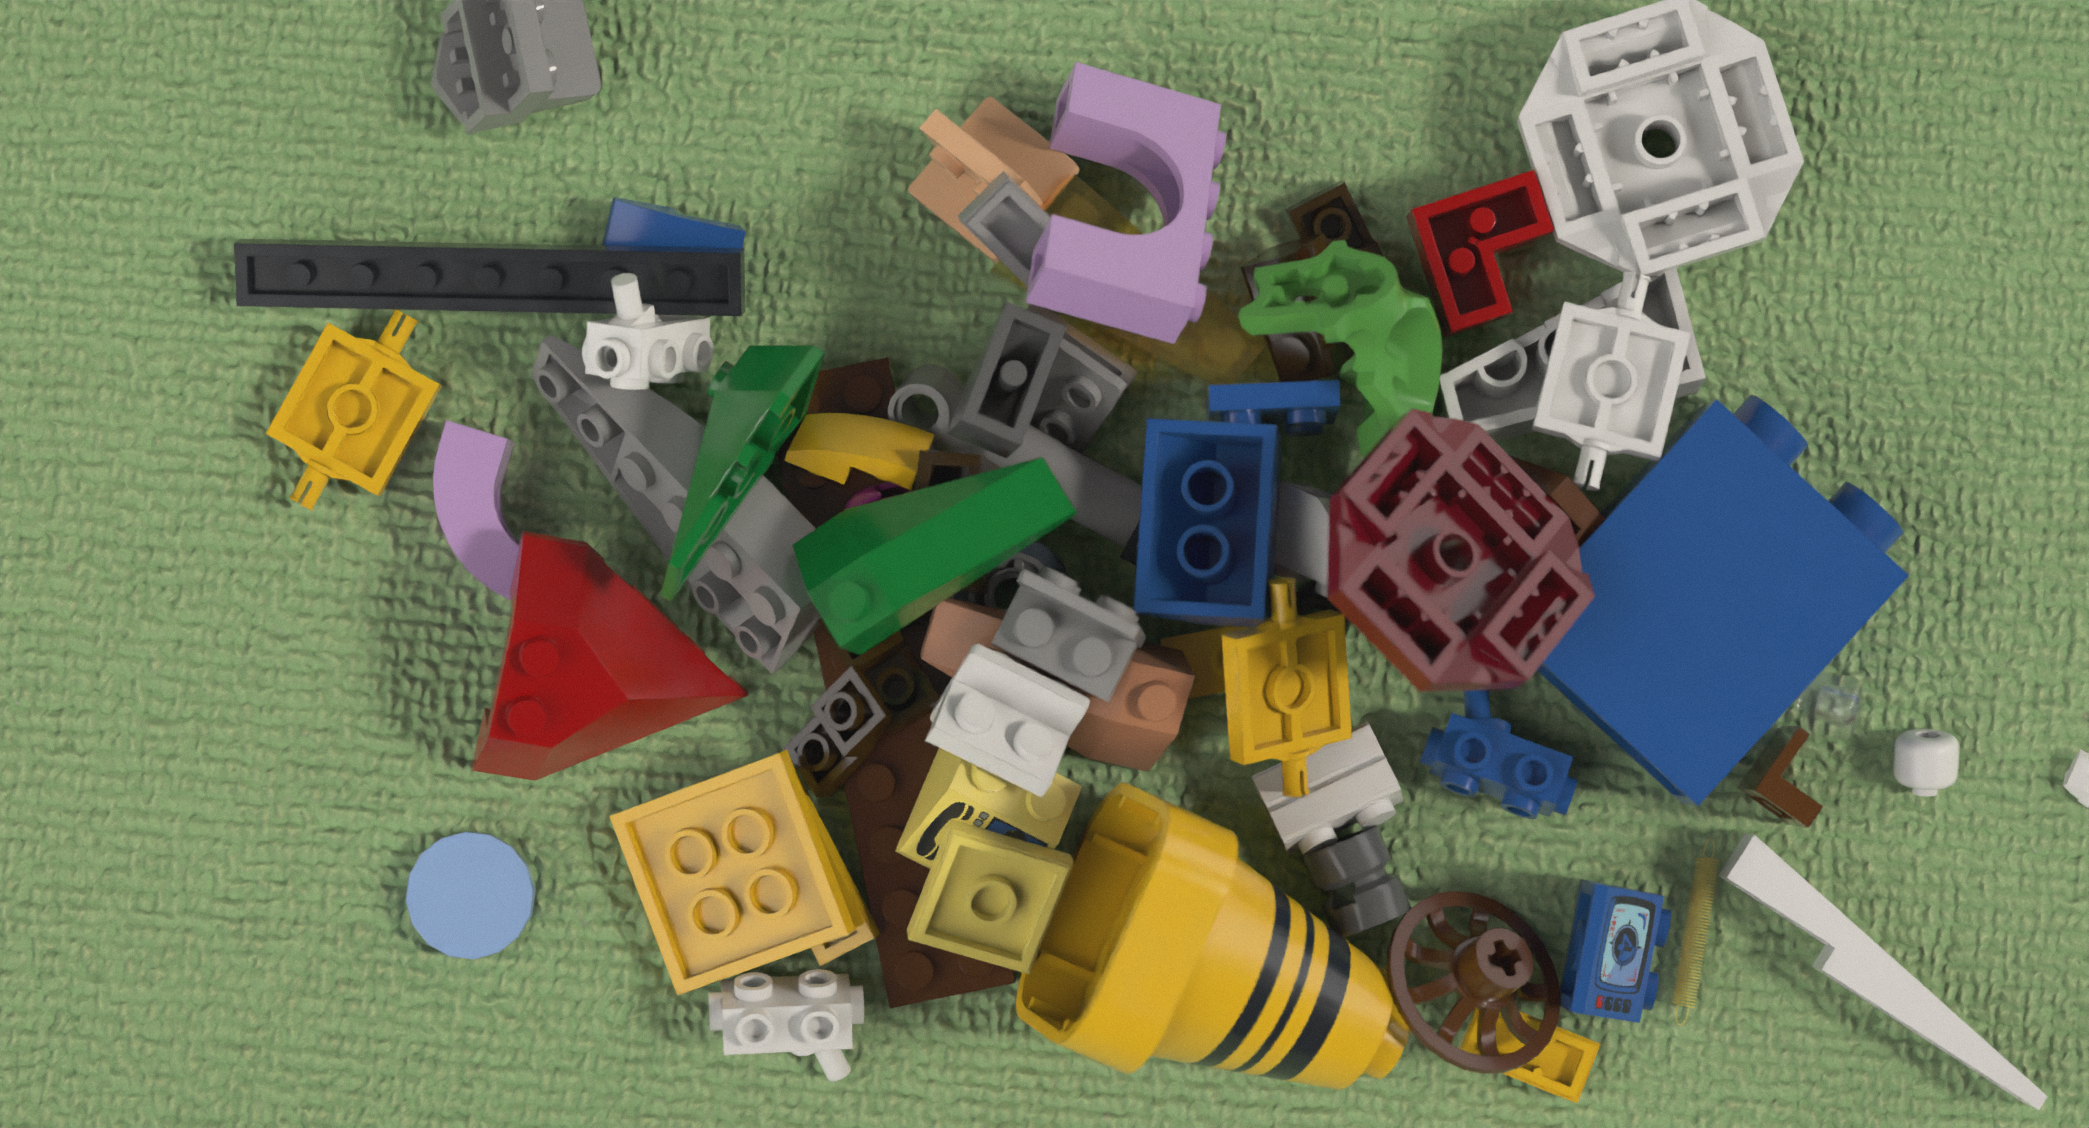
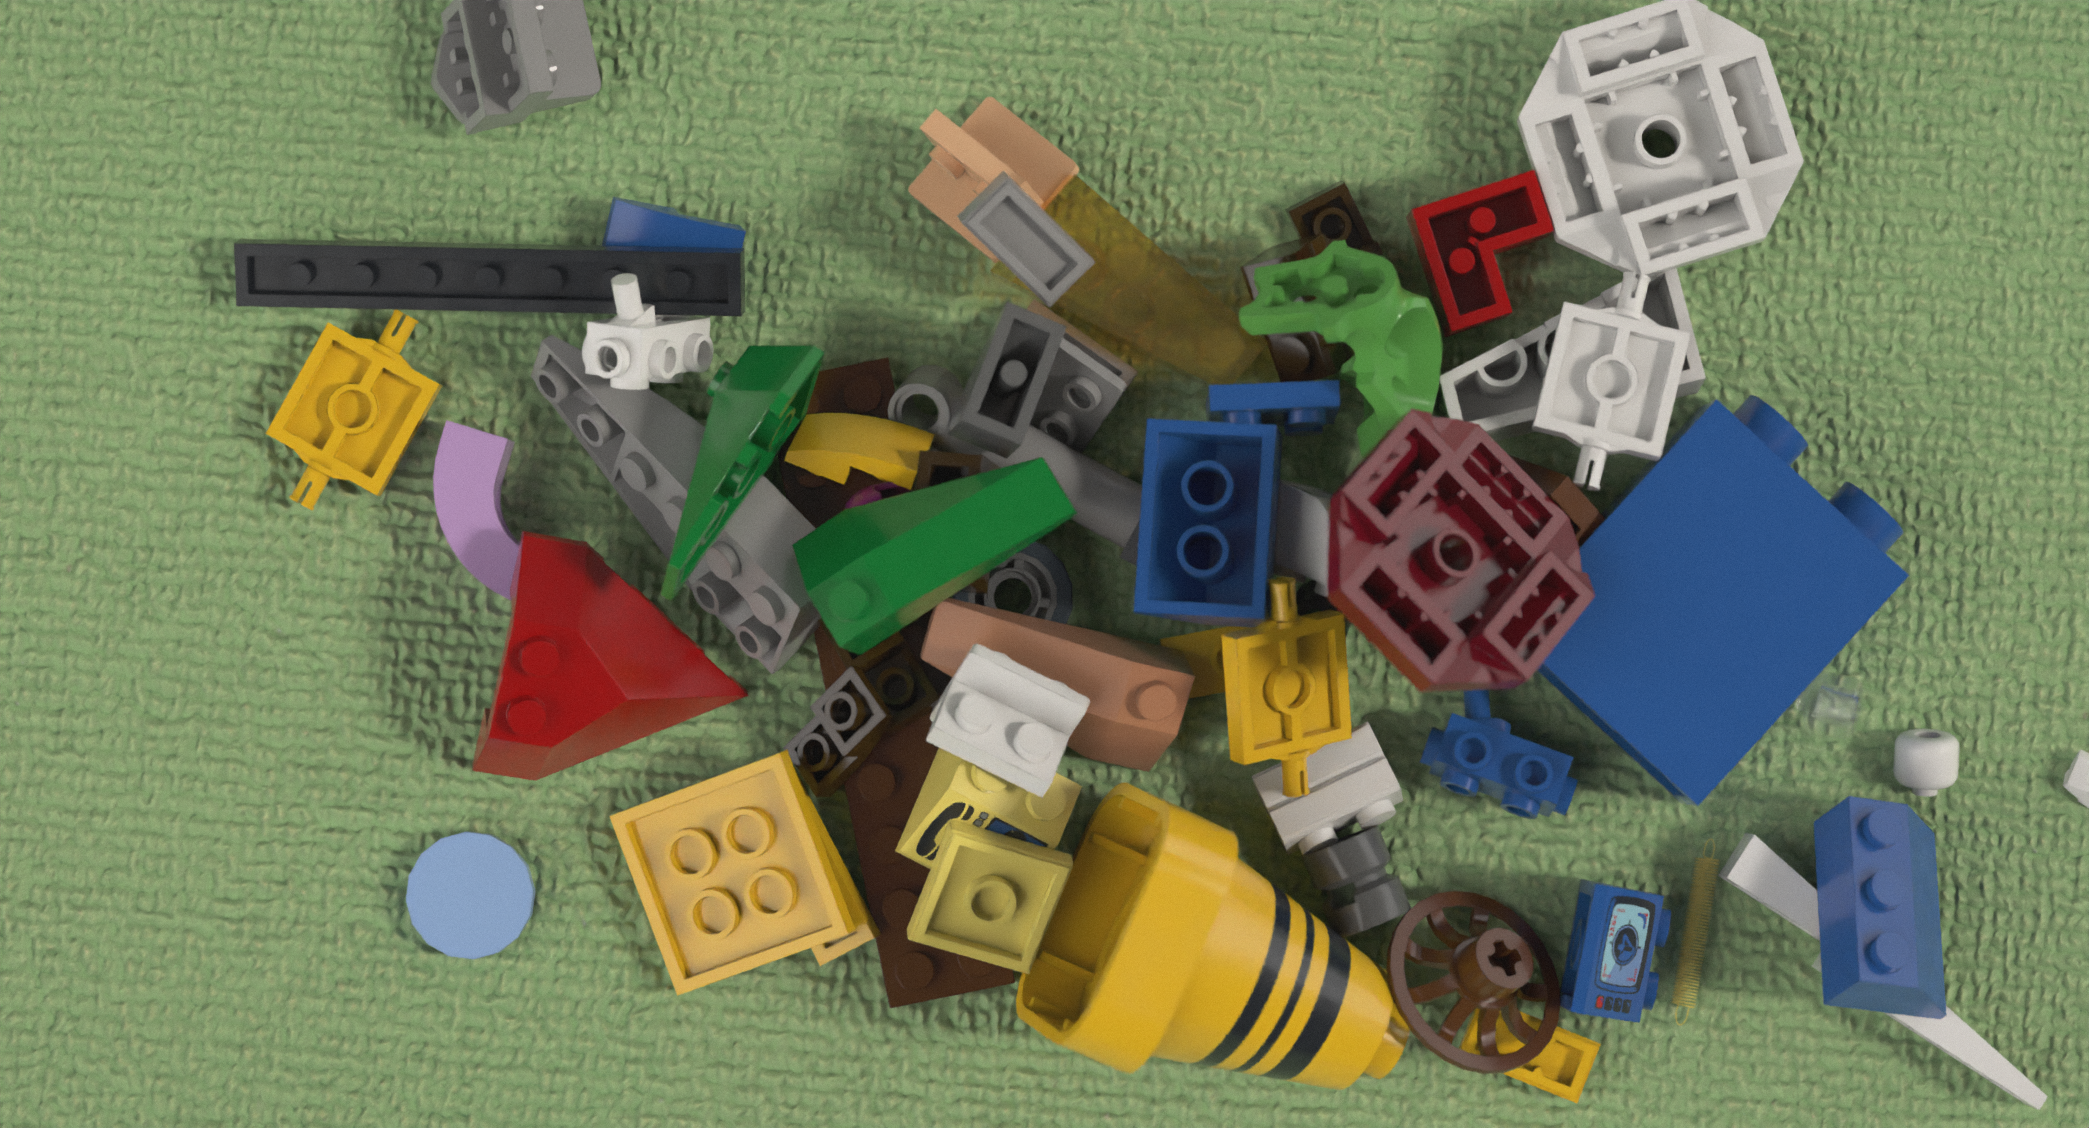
white brick [708,969,864,1082] -> none
light grey bracket [991,565,1146,703] -> none
lavender arch [1026,62,1226,344] -> none
reddish brown panel [1737,726,1823,828] -> none
none -> blue slope [1814,796,1946,1019]

